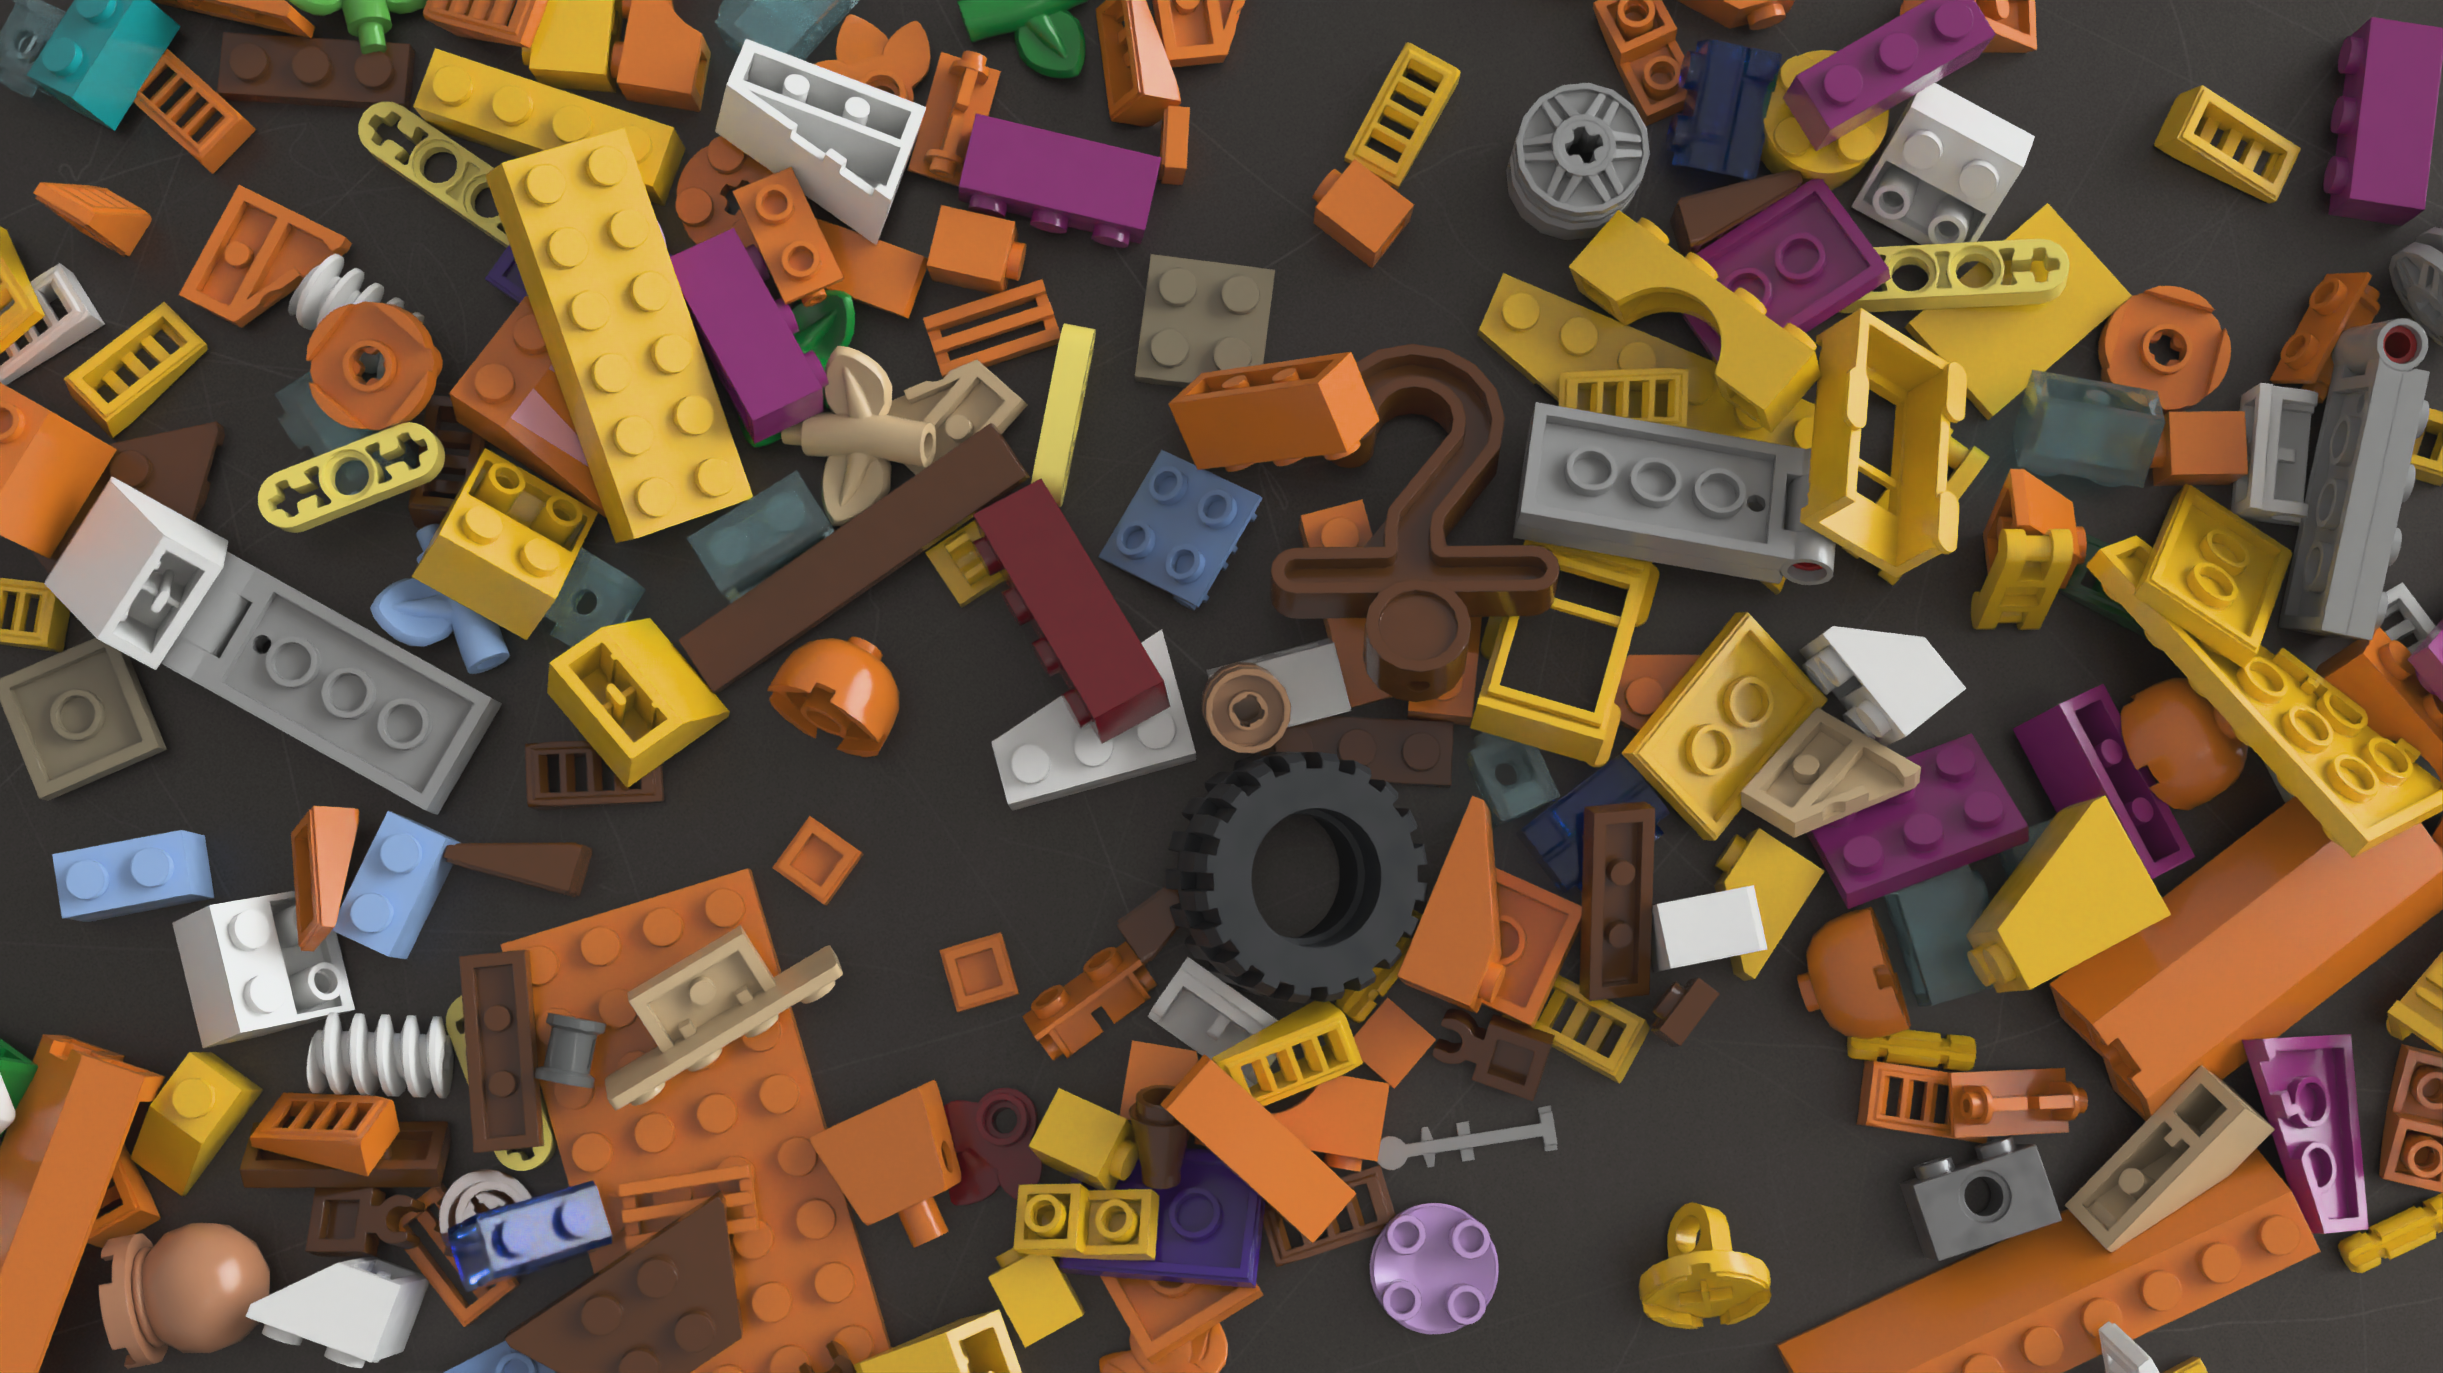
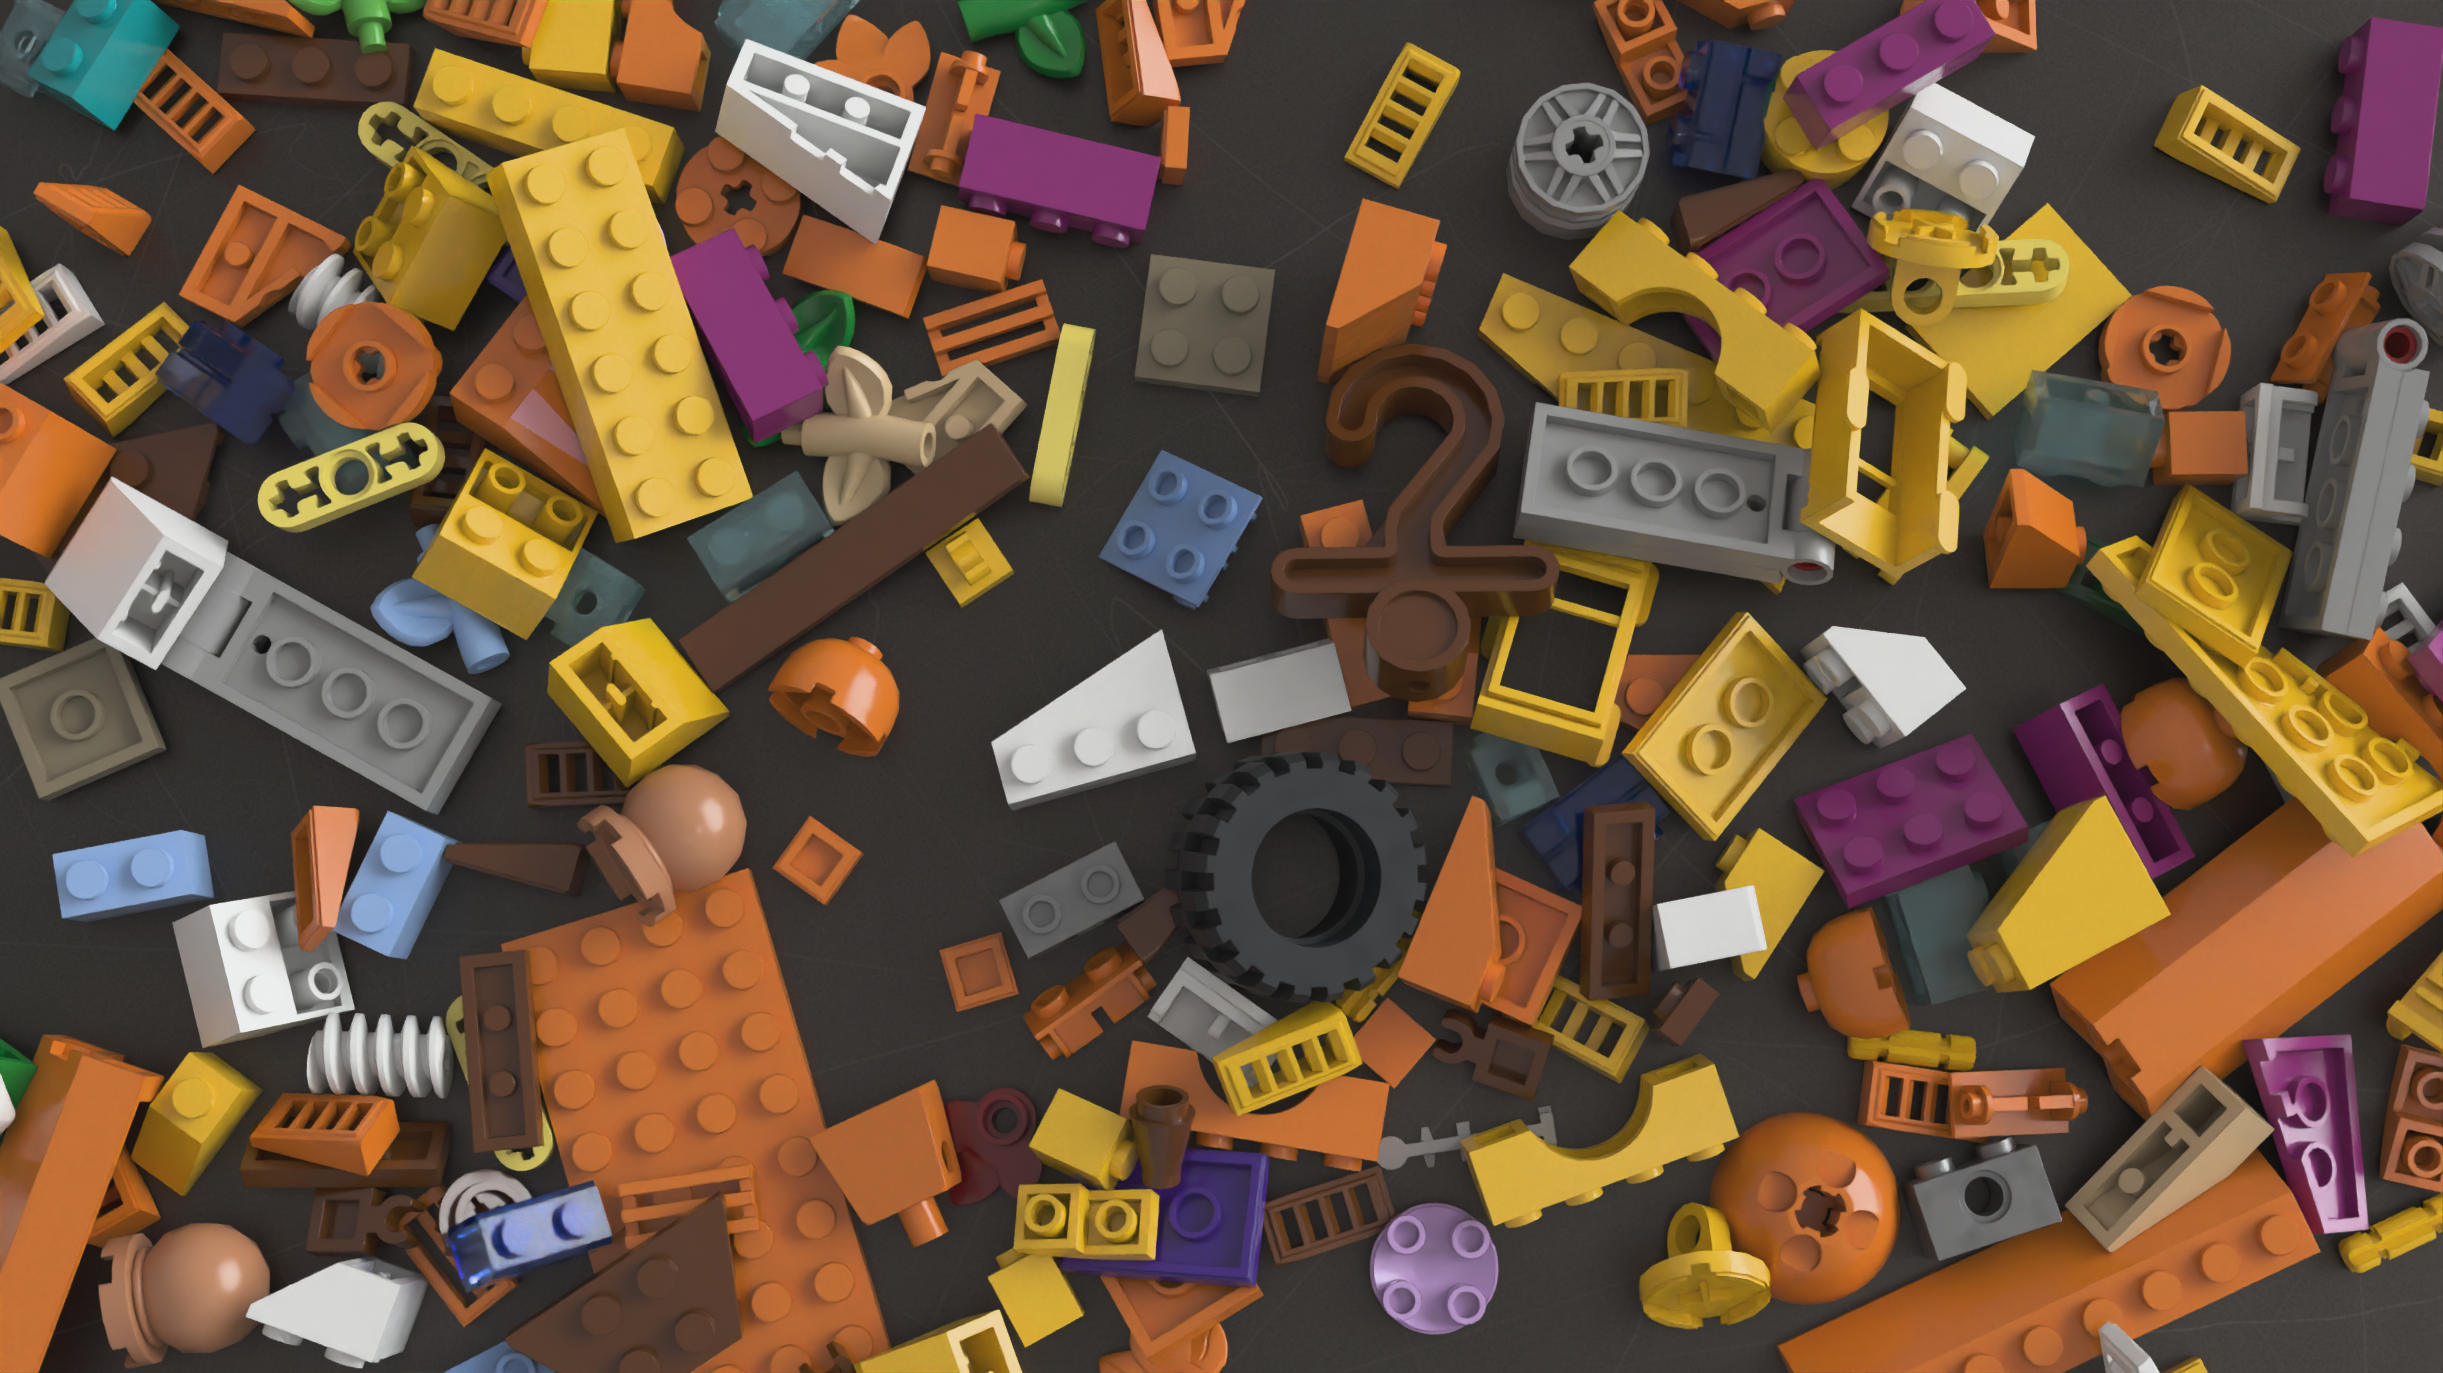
dark grey bush [534,1013,607,1088] -> none
tan bracket [605,925,843,1110] -> none
orange hinge [733,167,844,307] -> none
dark red brick [972,479,1170,744] -> none
orange slope [1160,1054,1357,1243] -> none
orange brick [1168,352,1380,472] -> none
medium nougat wheel [1201,662,1291,753] -> none
orange brick [1312,159,1414,268] -> none
tan wing [1741,707,1921,838] -> none
yellow plate [1971,529,2073,630] -> none
none -> clear blue brick [155,320,296,445]
none -> yellow slope [353,145,507,331]
none -> nougat tile [577,764,747,928]
none -> flat silver brick [999,841,1145,961]
none -> orange slope [1316,199,1447,385]
none -> yellow arch [1459,1053,1739,1228]
none -> orange piece [1708,1111,1902,1305]
none -> yellow tile [1867,208,1999,327]

